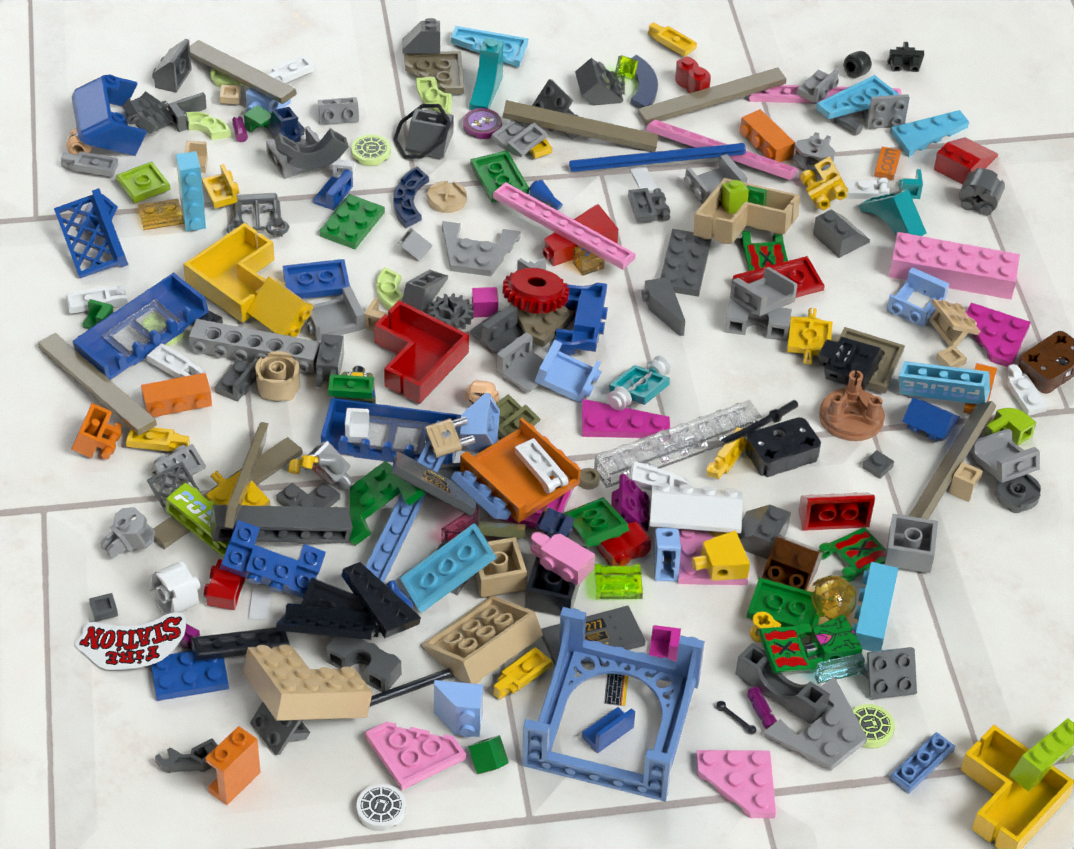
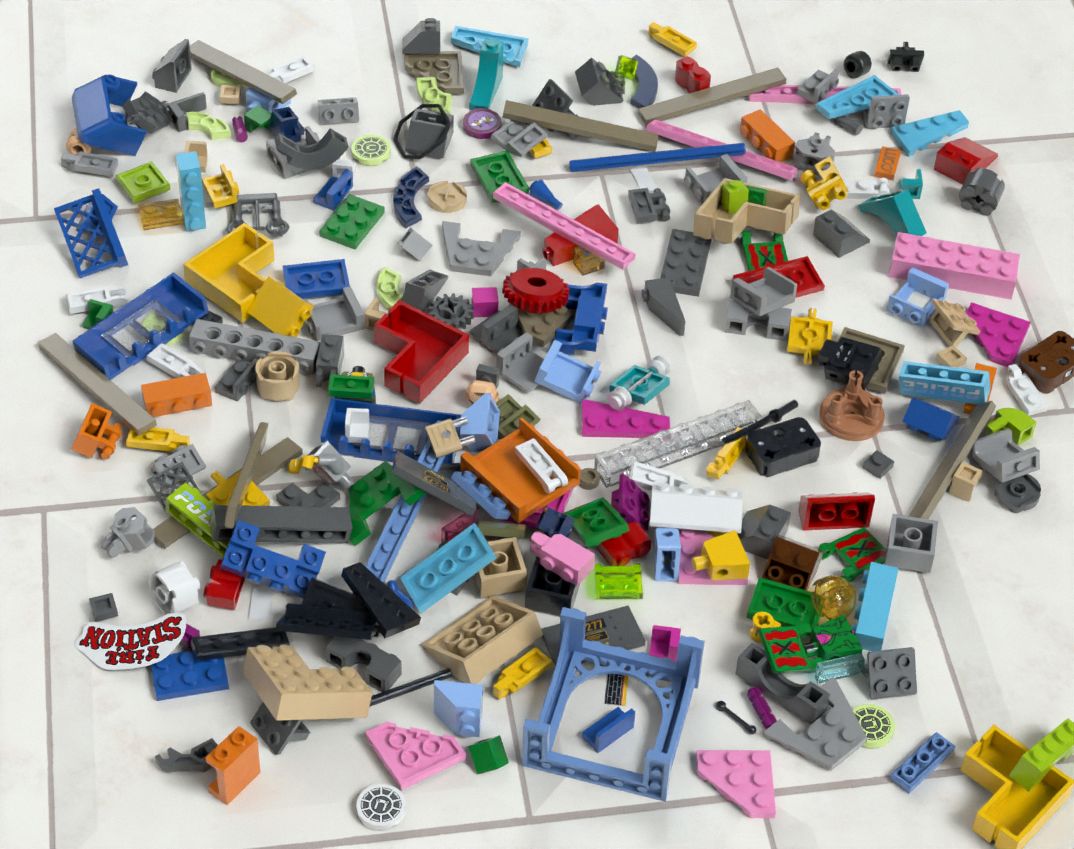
none -> dark grey plate [476,364,500,390]

